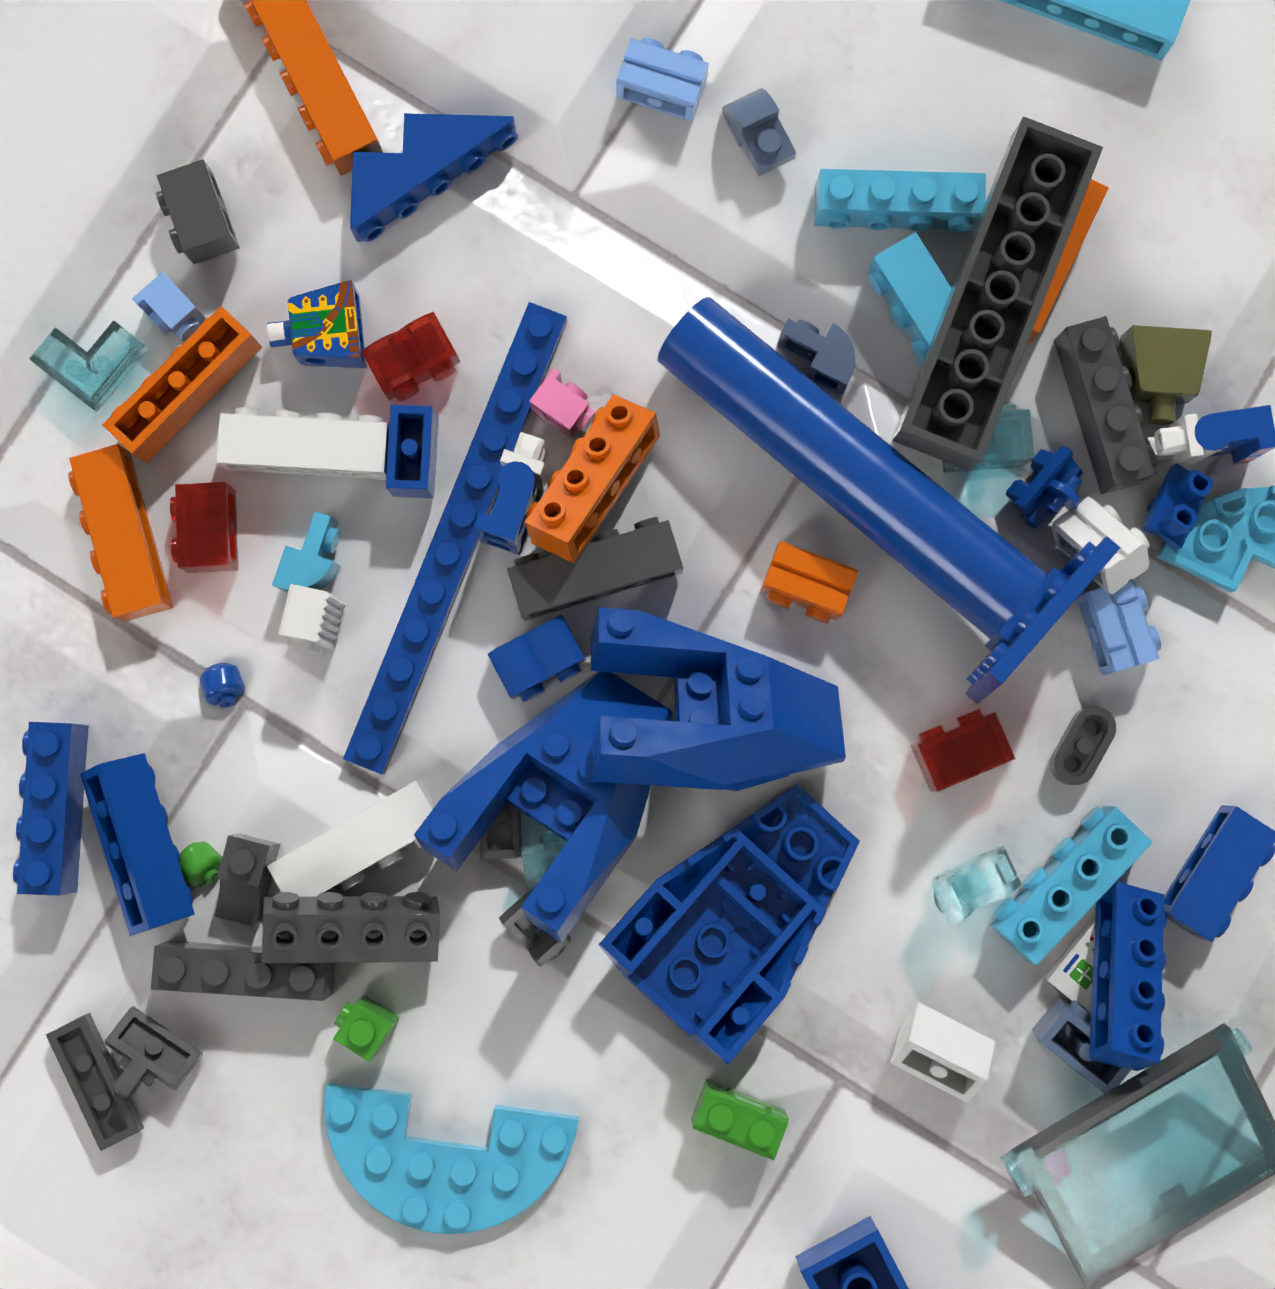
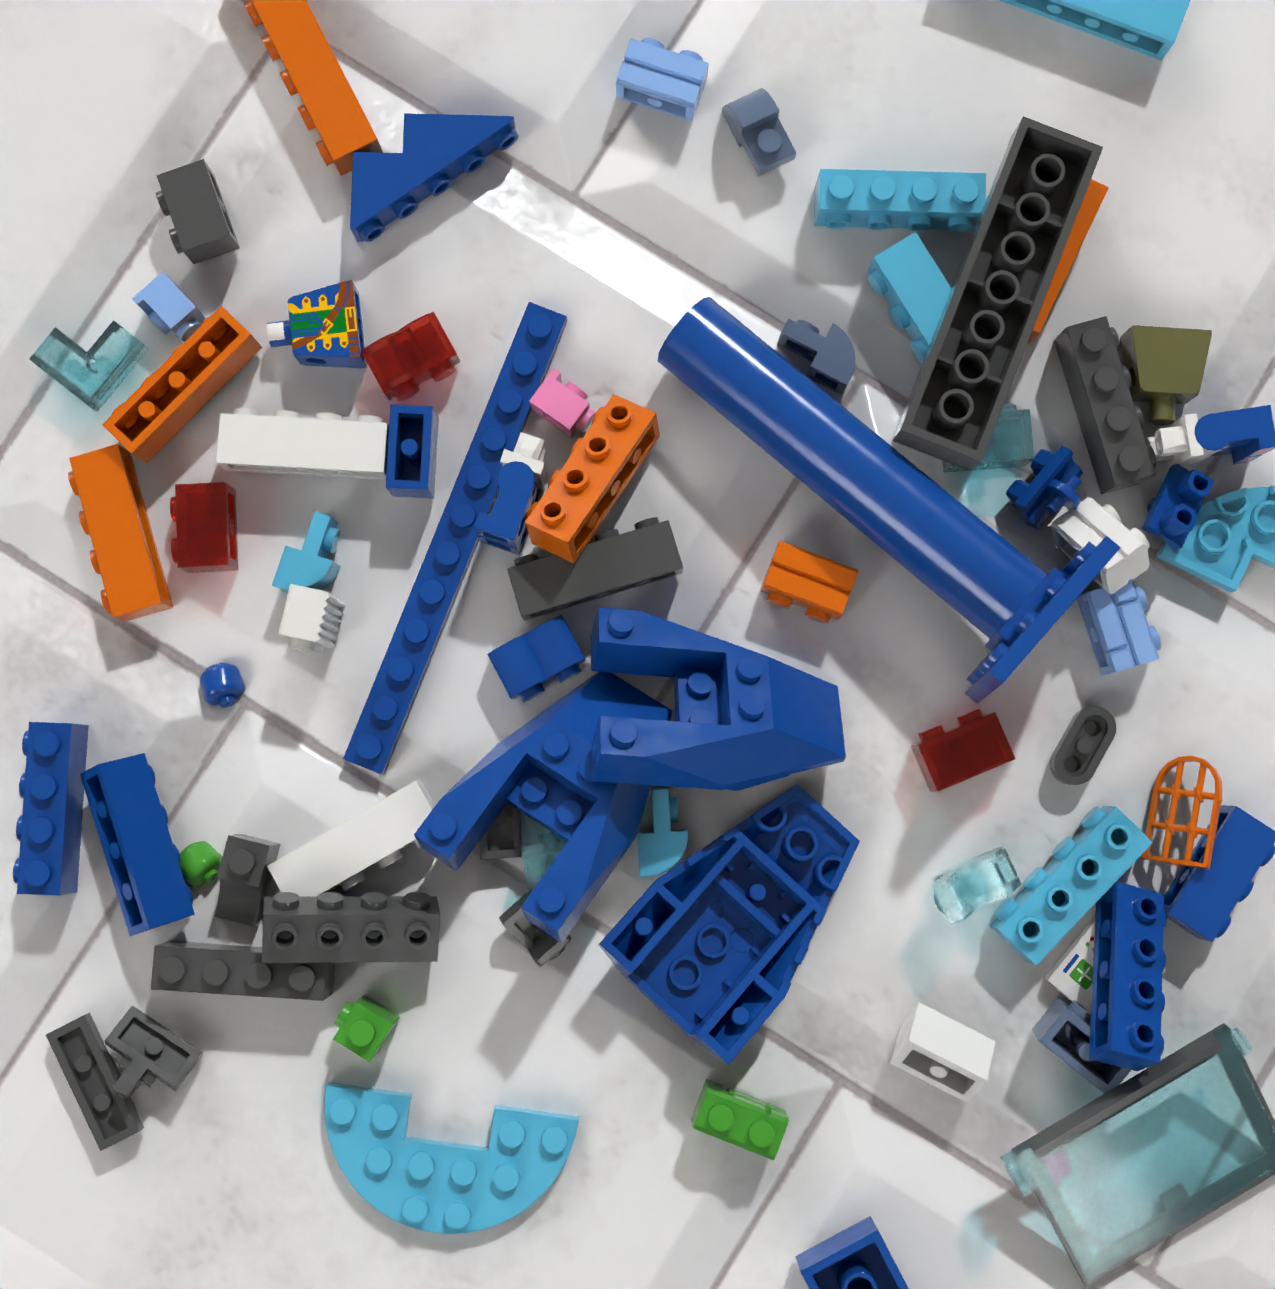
none -> medium azure brick [637,789,688,877]
none -> orange window [1141,756,1223,869]

